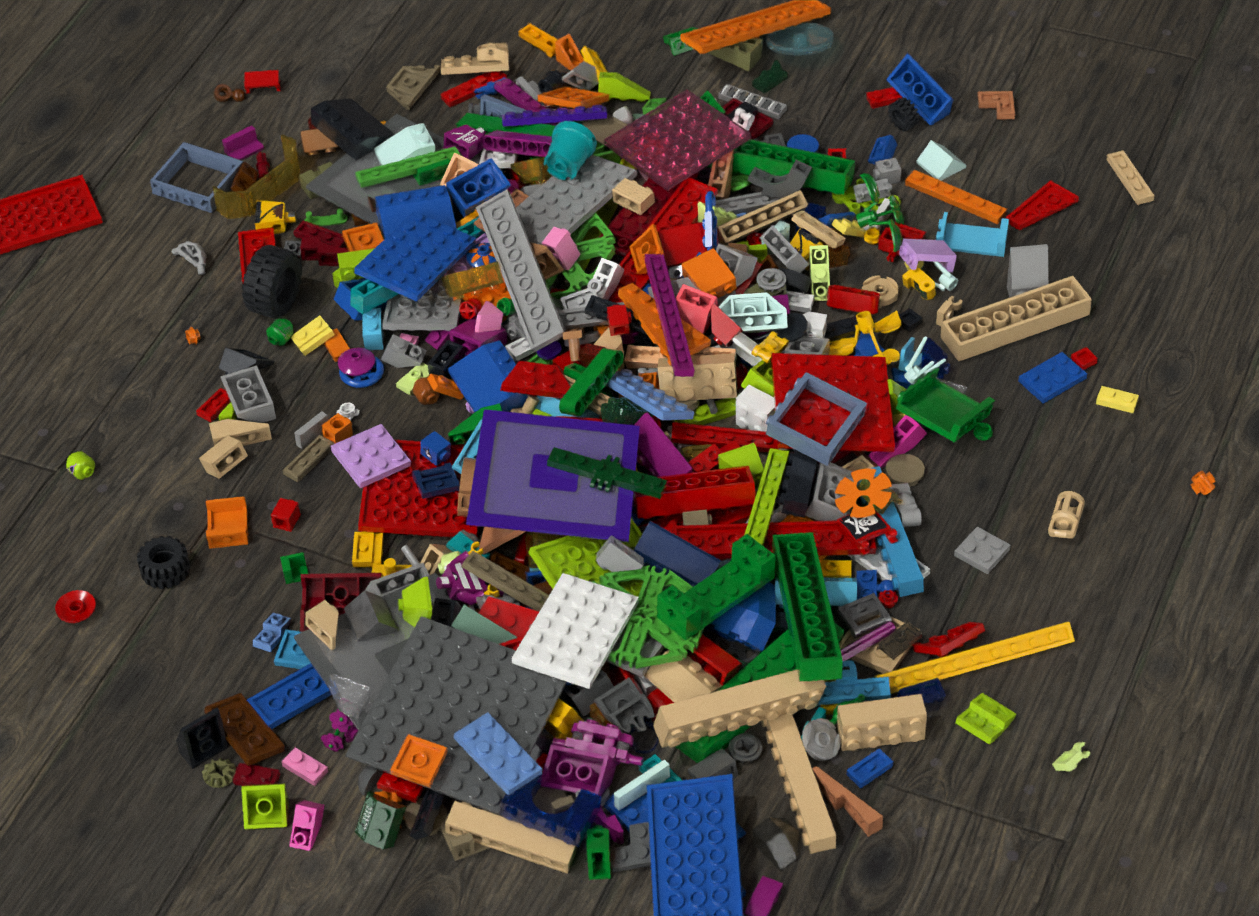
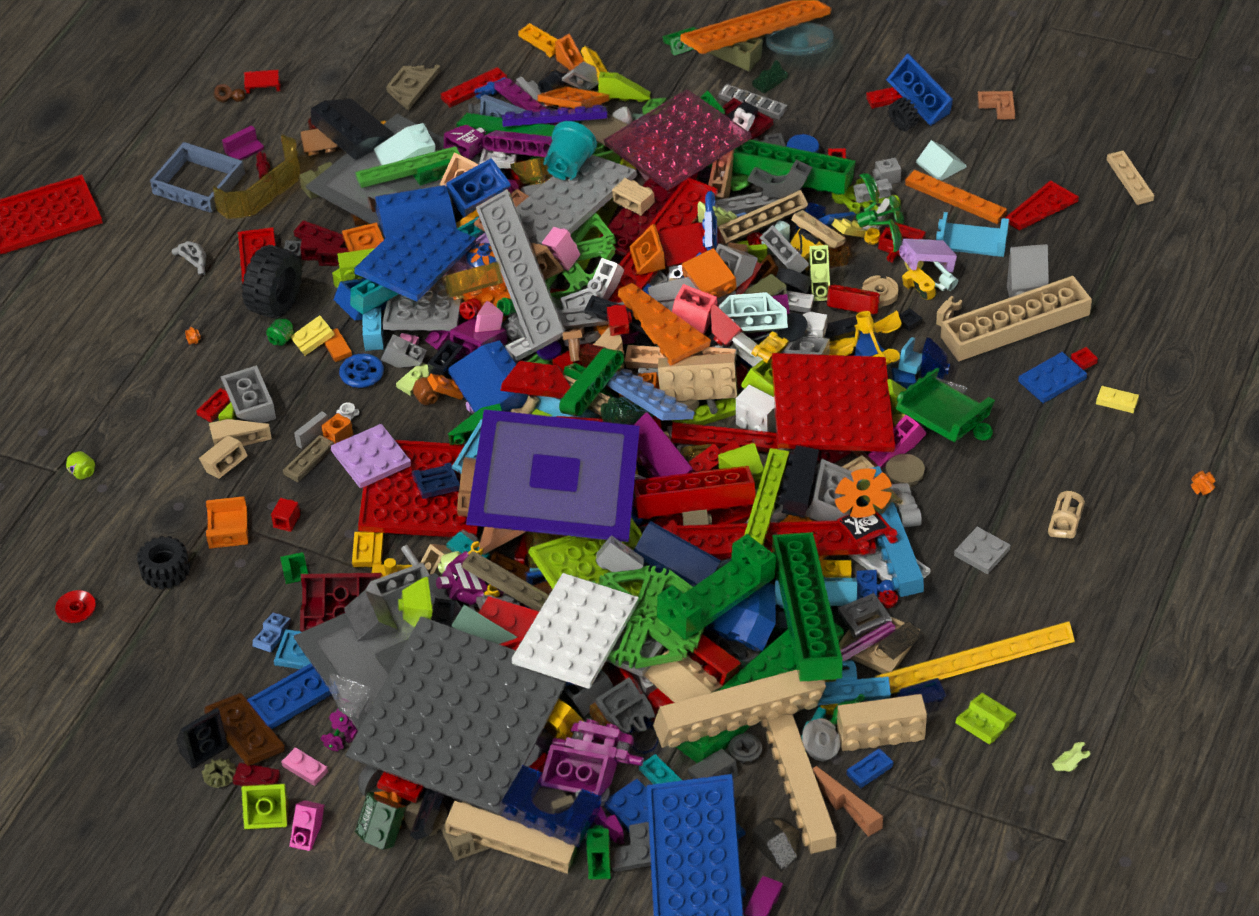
black slope [219,347,275,375] -> none
reddish brown slope [231,162,258,199] -> none
yellow torso [255,201,297,234] -> none
bright green piece [304,209,348,226] -> none
tan slope [305,600,339,650] -> none
magenta dish [338,348,375,376] -> none
orange plate [390,734,448,788] -> none
blue brick [420,431,451,466] -> none
tan plate [441,43,509,75] -> none
medium blue plate [454,712,542,795] -> none
dark green hinge [547,447,667,499] -> none
light aqua tile [614,760,670,811] -> none
magenta plate [644,254,695,377] -> none
light grey gear [757,268,786,292] -> none
sand blue window [766,372,867,466] -> none
blue slope [868,135,897,164] -> none
light aqua plant [904,337,946,385] -> none
red wing [912,622,985,657] -> none

